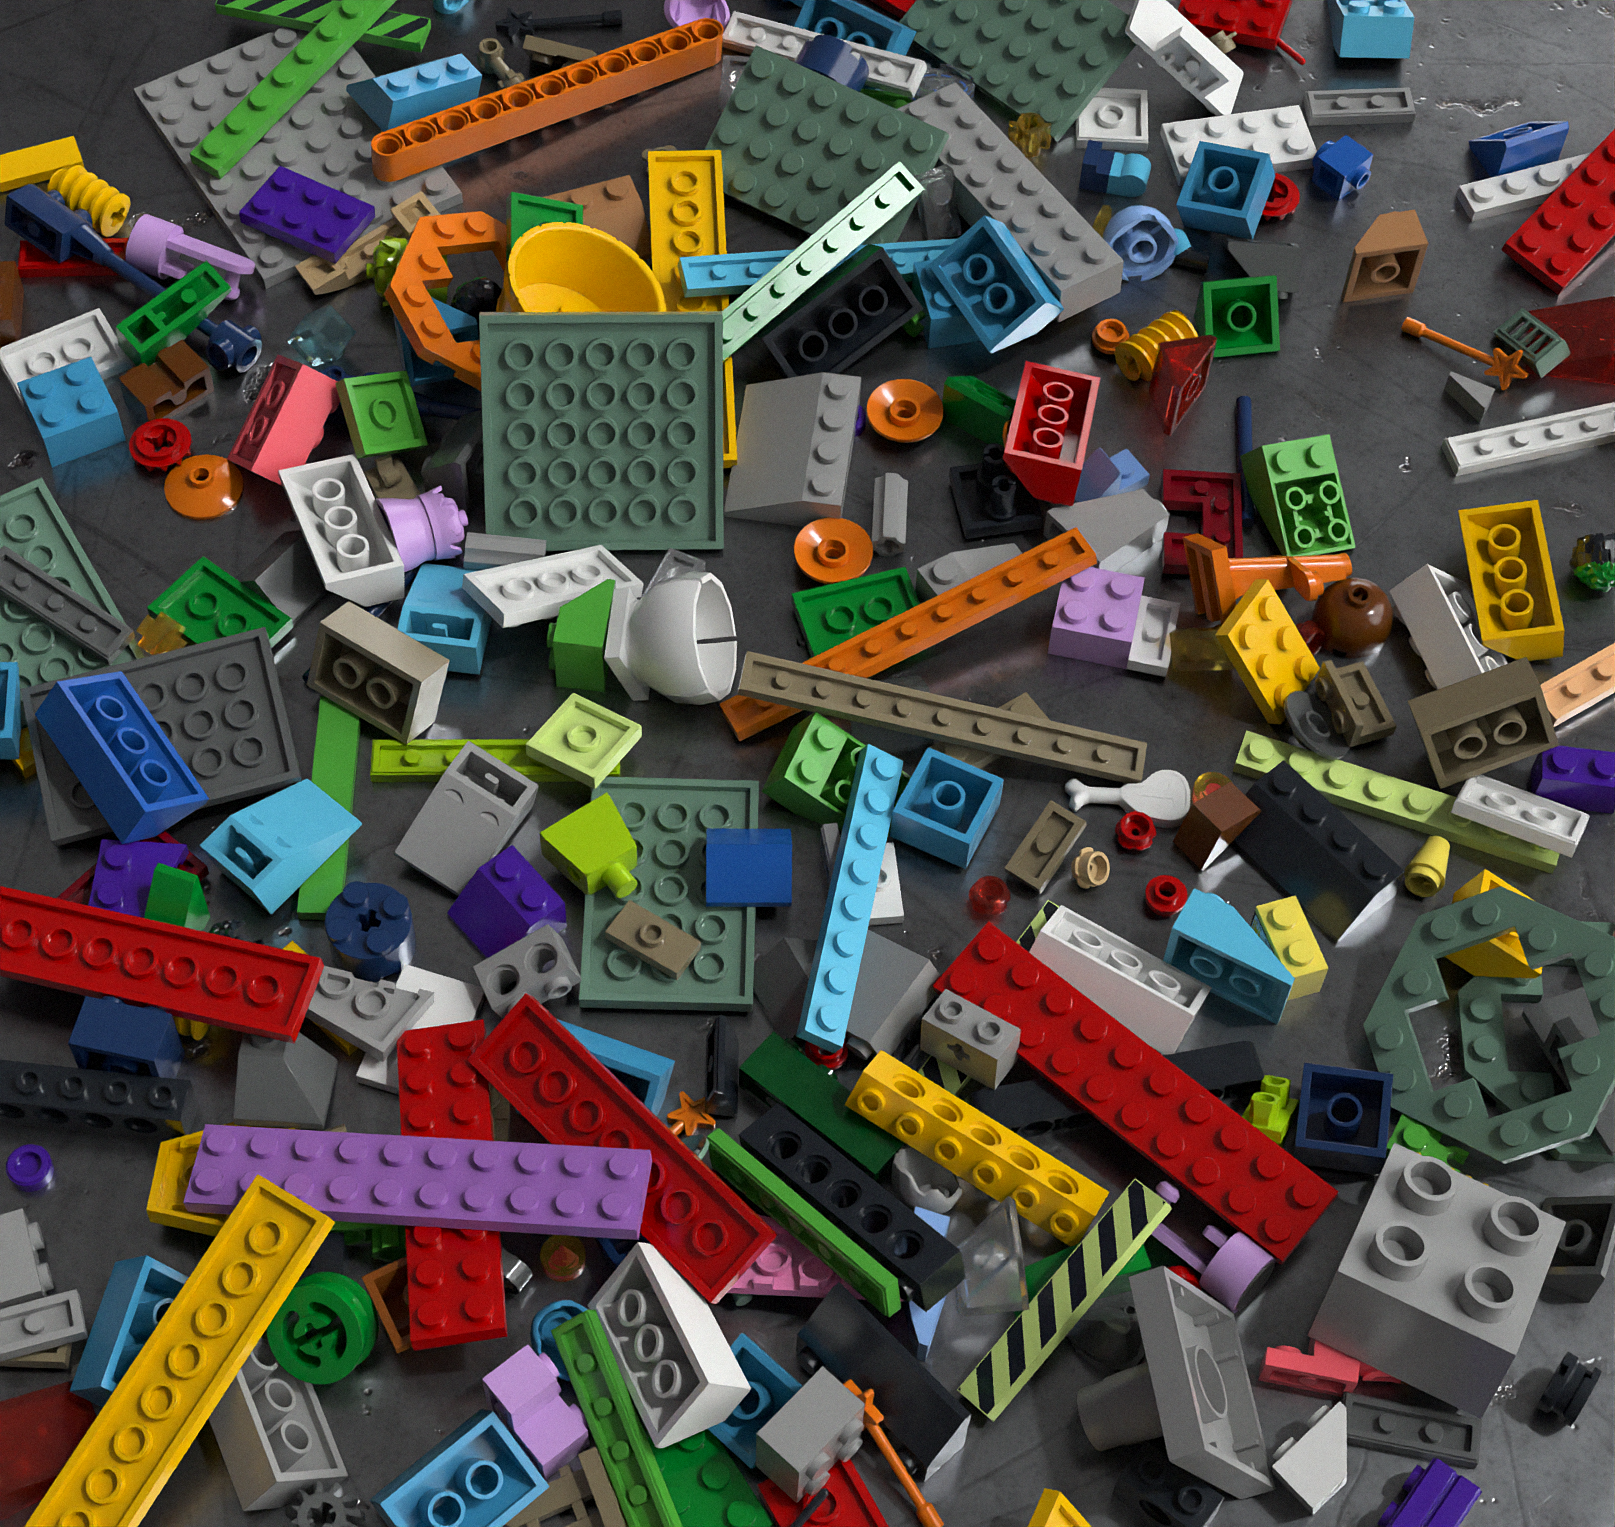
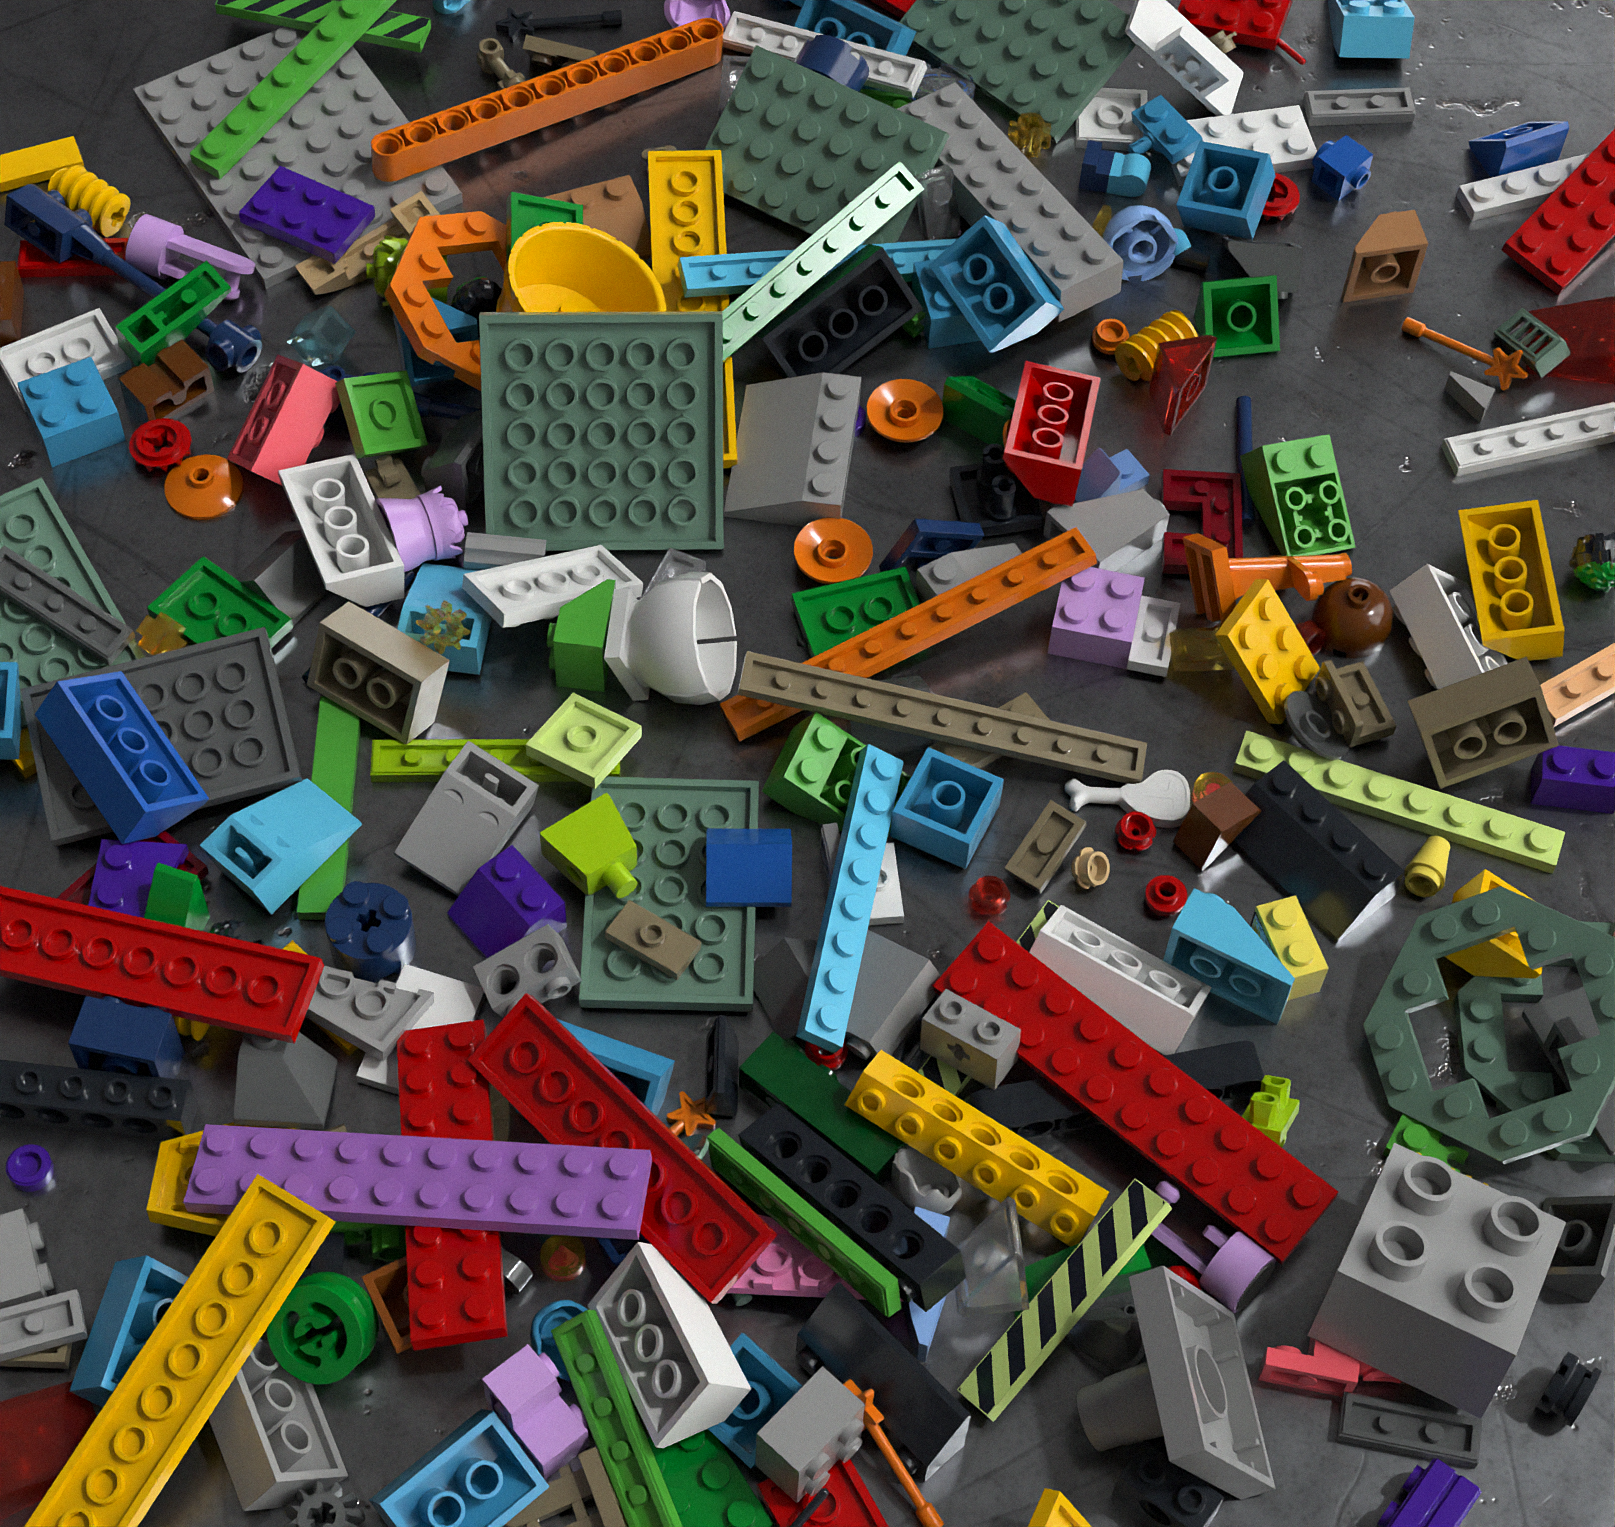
dark azure slope [346,53,482,132] -> none
light grey axle [871,473,908,557] -> none
white slope [1272,1401,1347,1515] -> none
dark blue brick [1293,1063,1394,1175] -> none
white tile [1451,774,1590,858] -> none
none -> clear yellow gear [416,600,471,654]
none -> dark blue wing [879,518,985,572]
none -> dark azure plate [1127,95,1203,165]

